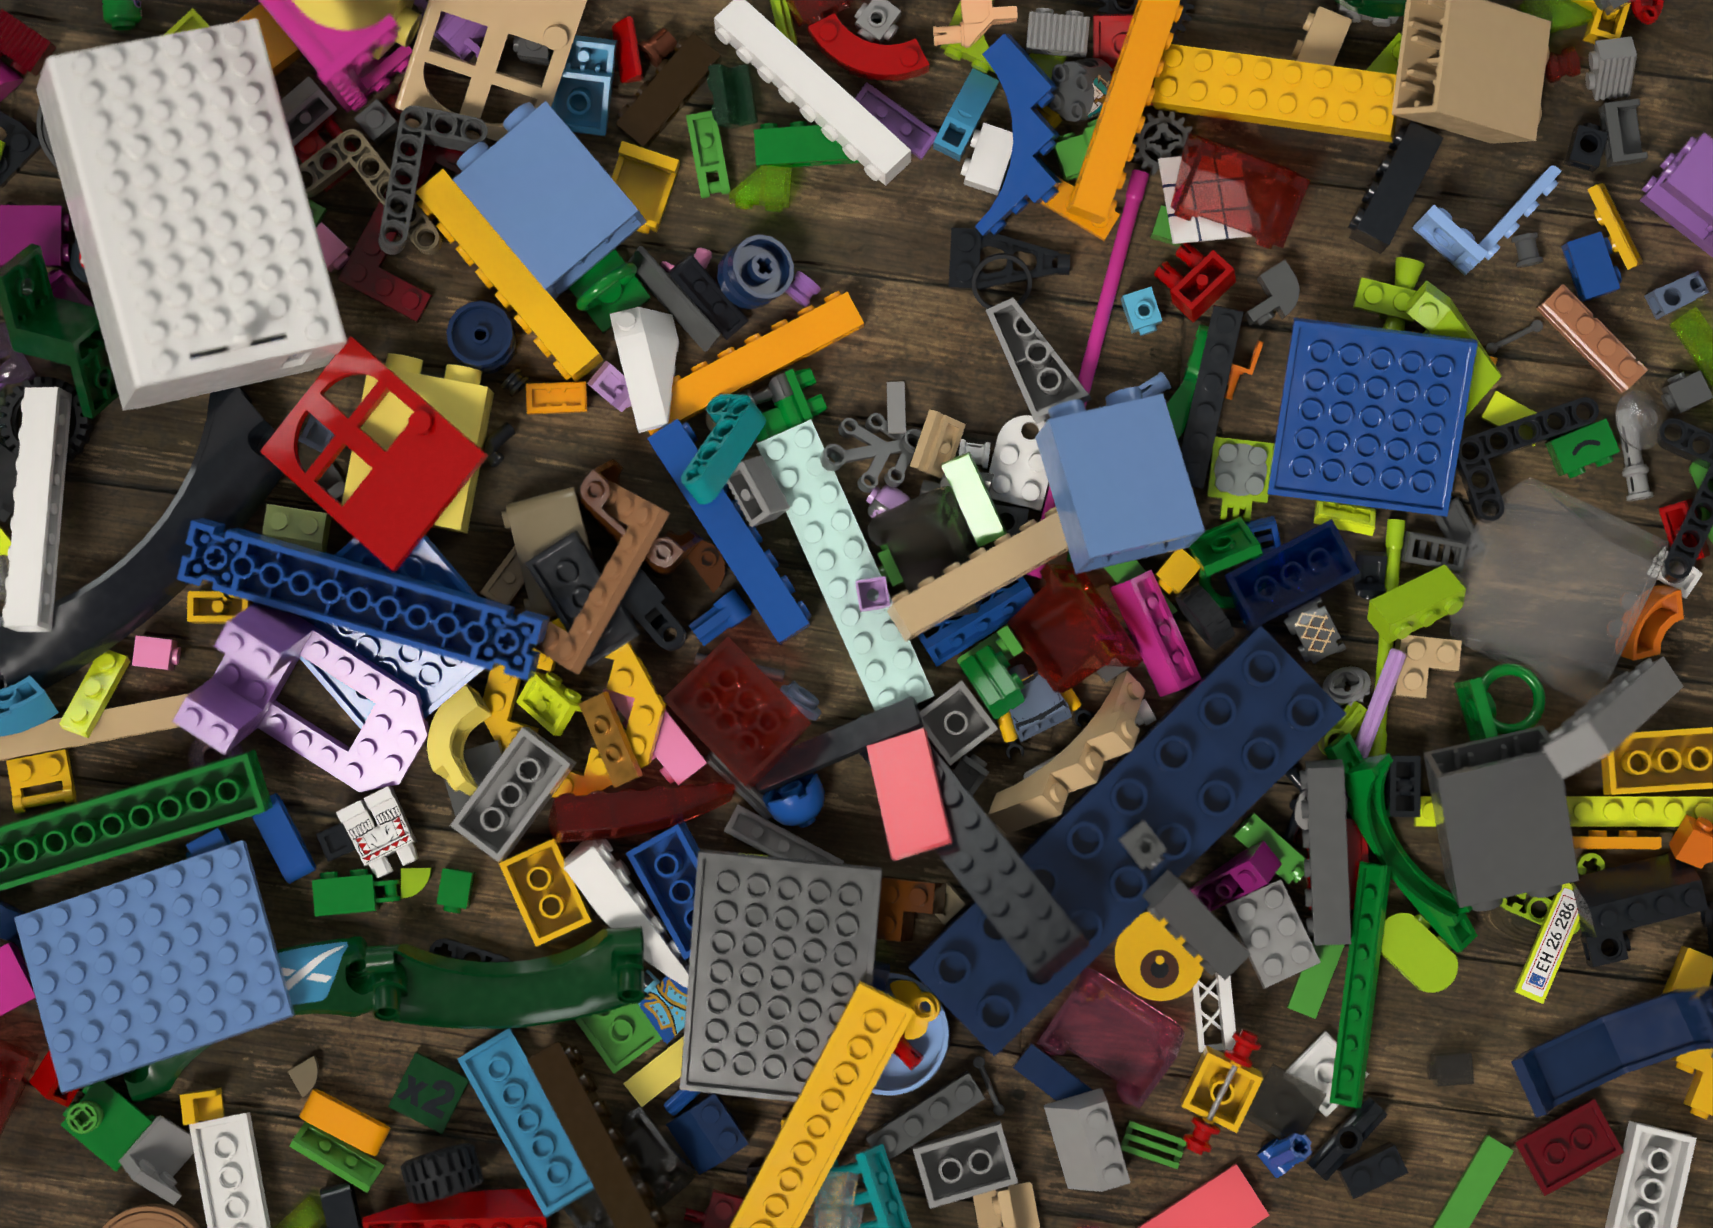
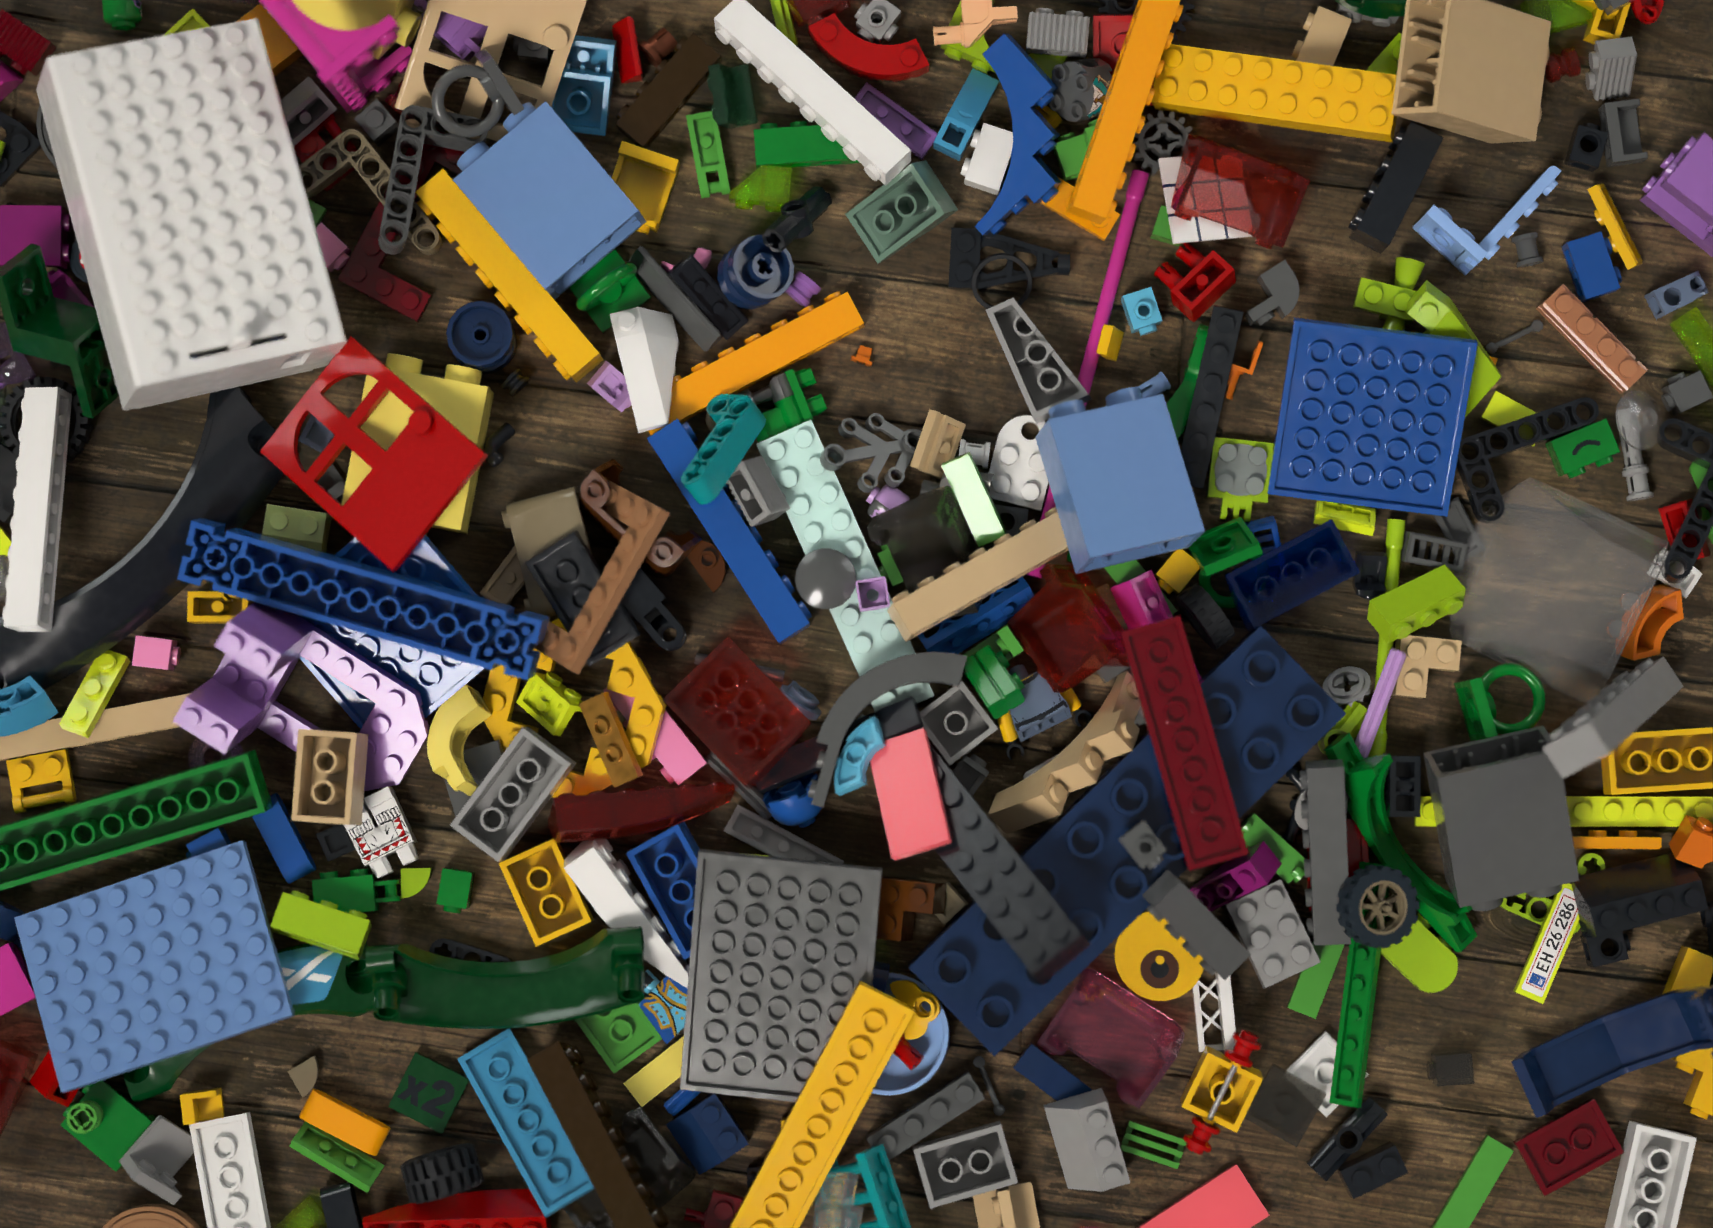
light orange plate [526,381,588,415] -> none
blue piece [689,589,752,646] -> none
light grey window [887,382,906,434] -> none
blue piece [1256,1133,1312,1178] -> none
dark grey brick [1284,595,1347,665] -> none
none -> lime brick [270,891,372,960]
none -> tan brick [291,729,369,825]
none -> dark grey tile [432,48,524,137]
none -> black piece [762,186,832,252]
none -> dark grey dish [795,548,856,609]
none -> dark grey arch [808,652,967,808]
none -> medium azure tile [834,716,886,796]
none -> sand green slope [845,160,958,264]
none -> orange piece [851,345,873,367]
none -> yellow tile [1096,324,1124,361]
none -> dark red plate [1120,615,1249,871]
none -> black wheel [1336,865,1419,948]

